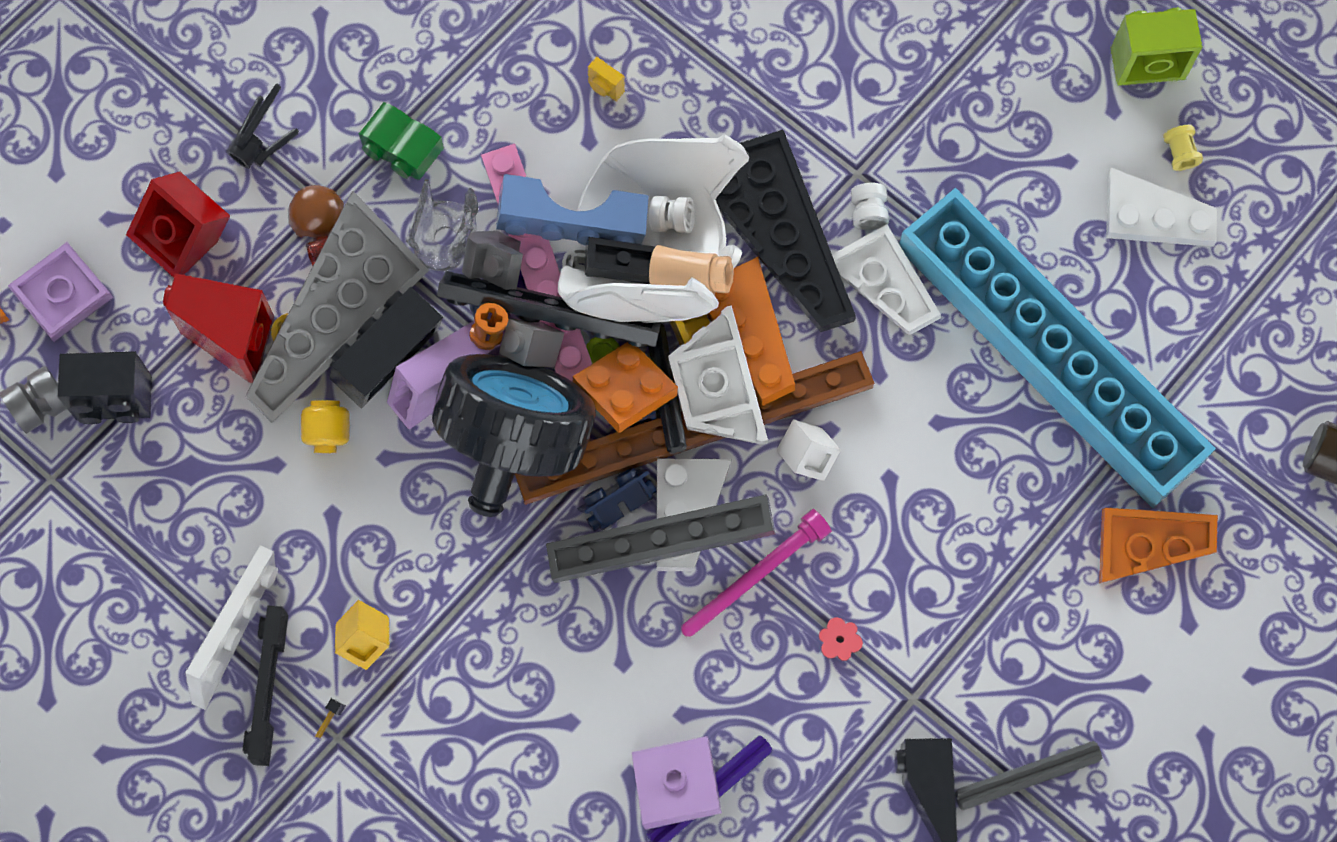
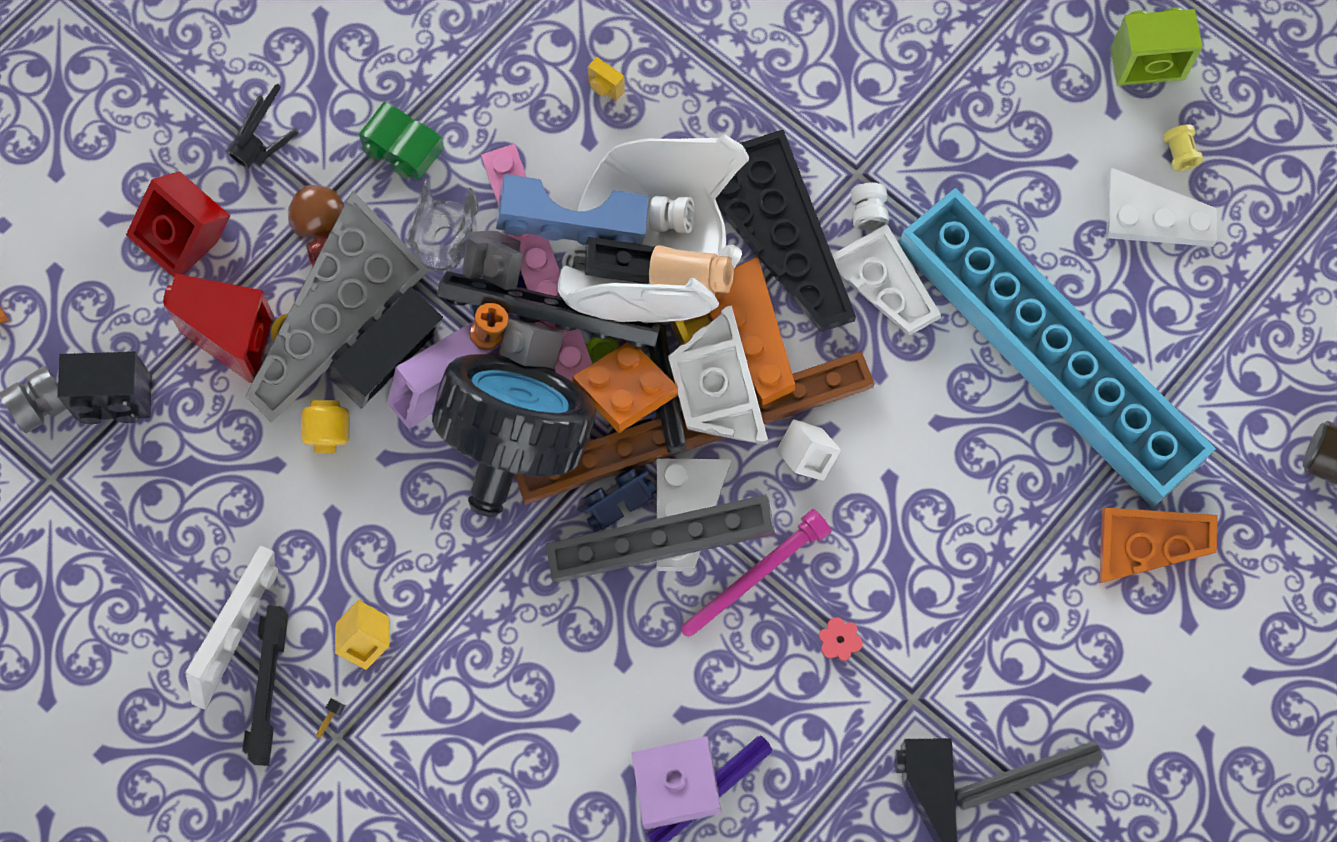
lavender plate [8,242,113,342] -> none

